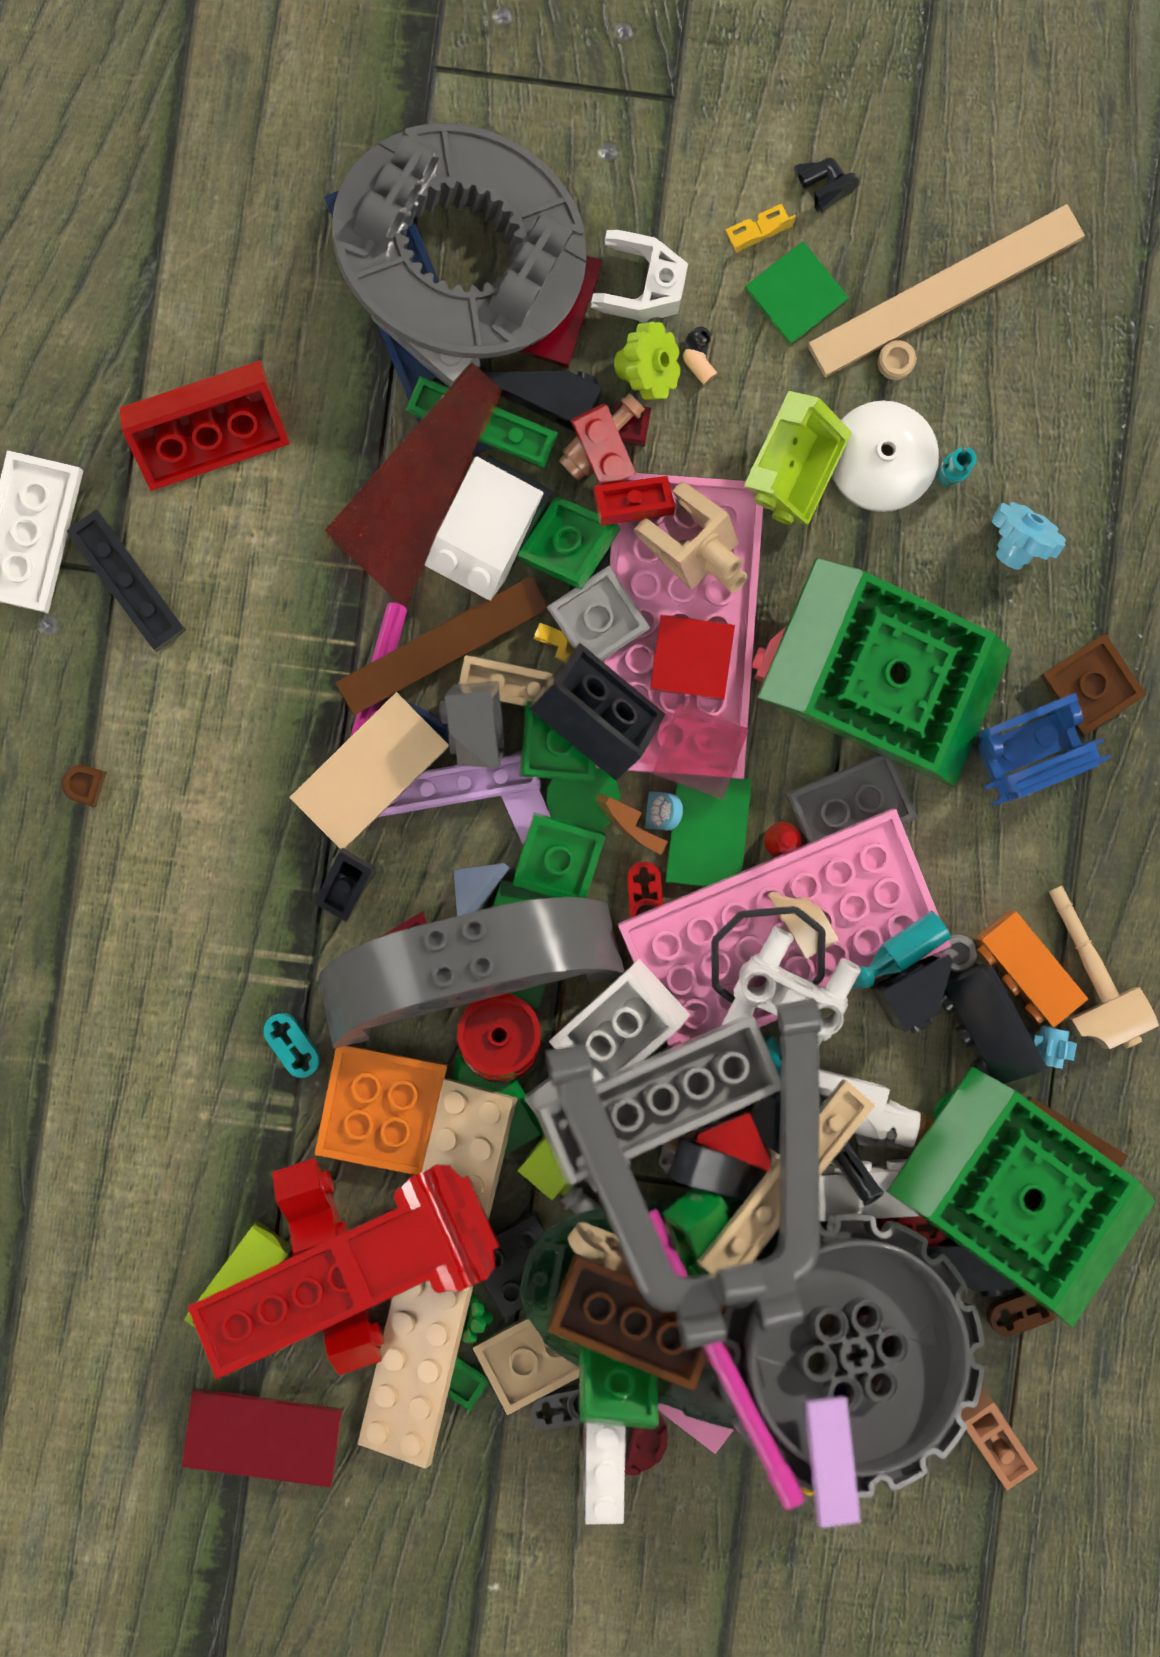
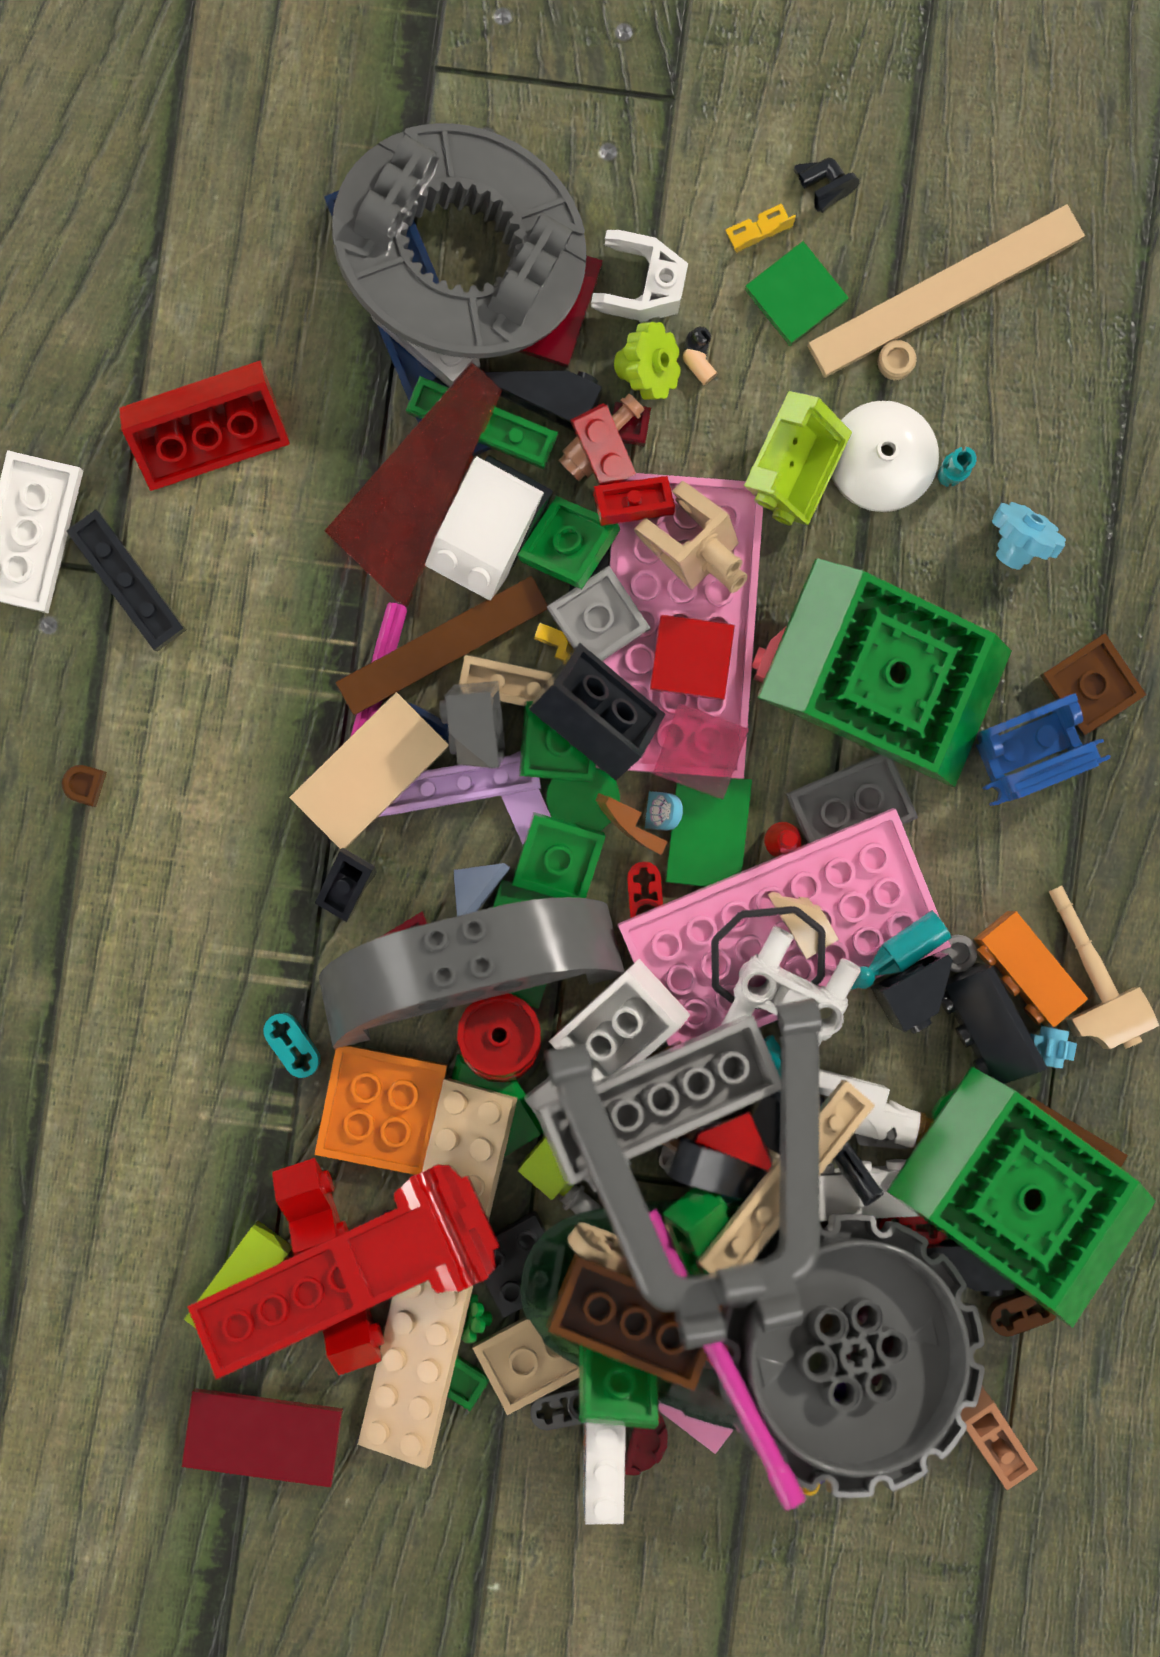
lavender tile [804,1396,860,1528] -> none

